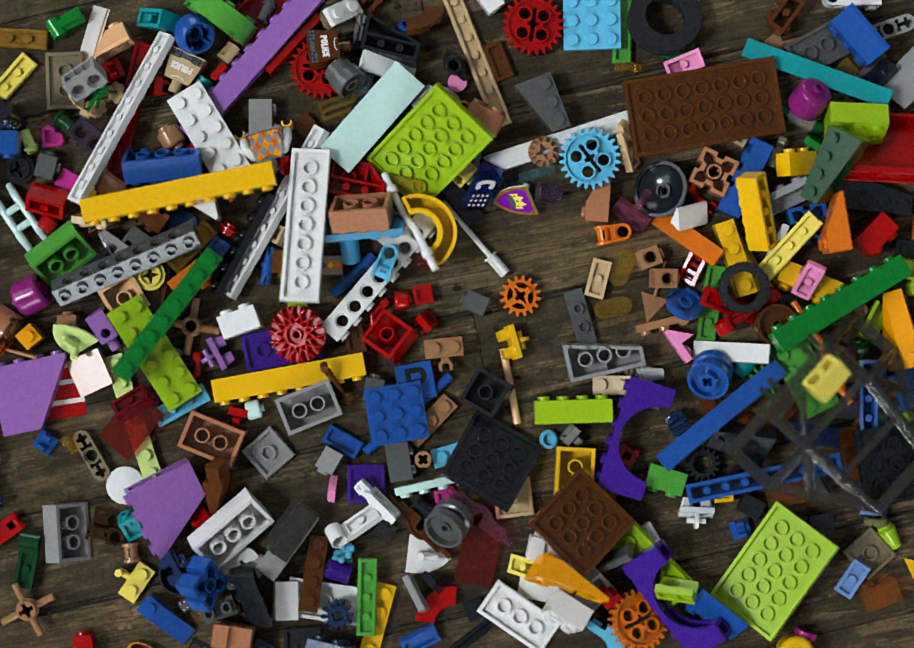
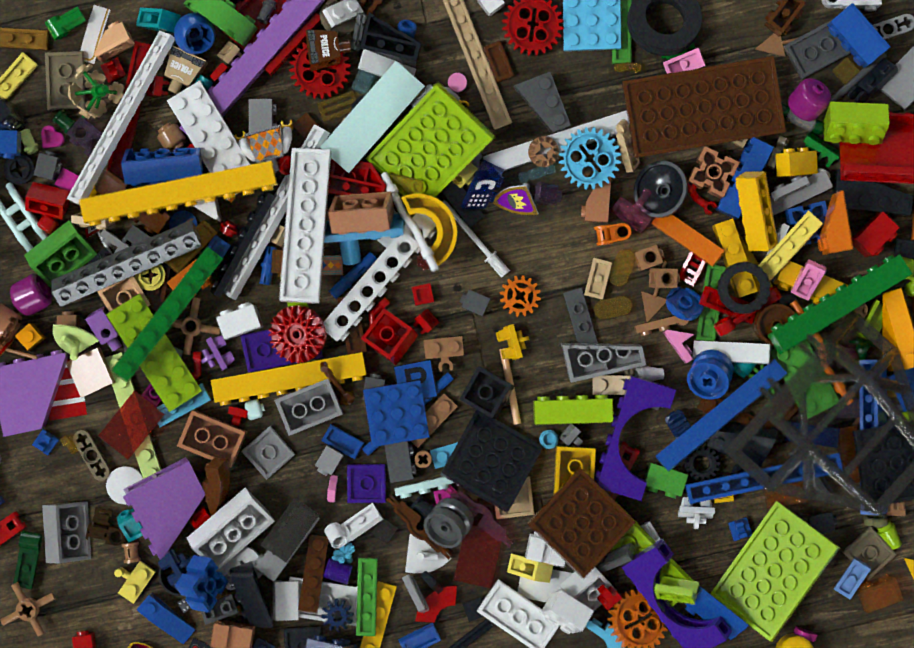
light grey brick [60,56,108,102] -> none
dark red slope [110,383,155,423] -> none
dark grey piece [325,57,365,98] -> none
white hinge [353,478,401,525] -> none
medium azure piece [370,244,398,283] -> none
red piece [394,291,413,310] -> none
reddish brown tile [406,6,445,35] -> none
black animal [443,51,468,81] -> none
nougat brick [467,98,506,138] -> none
light orange wedge [524,552,609,604] -> none
white slope [671,201,708,231] -> none
black brick [735,493,767,521] -> none
teal tile [741,38,894,104] -> none
dark green wedge [800,125,872,204] -> none
light yellow brick [802,354,851,404] -> none
none -> medium nougat tile [885,501,906,516]

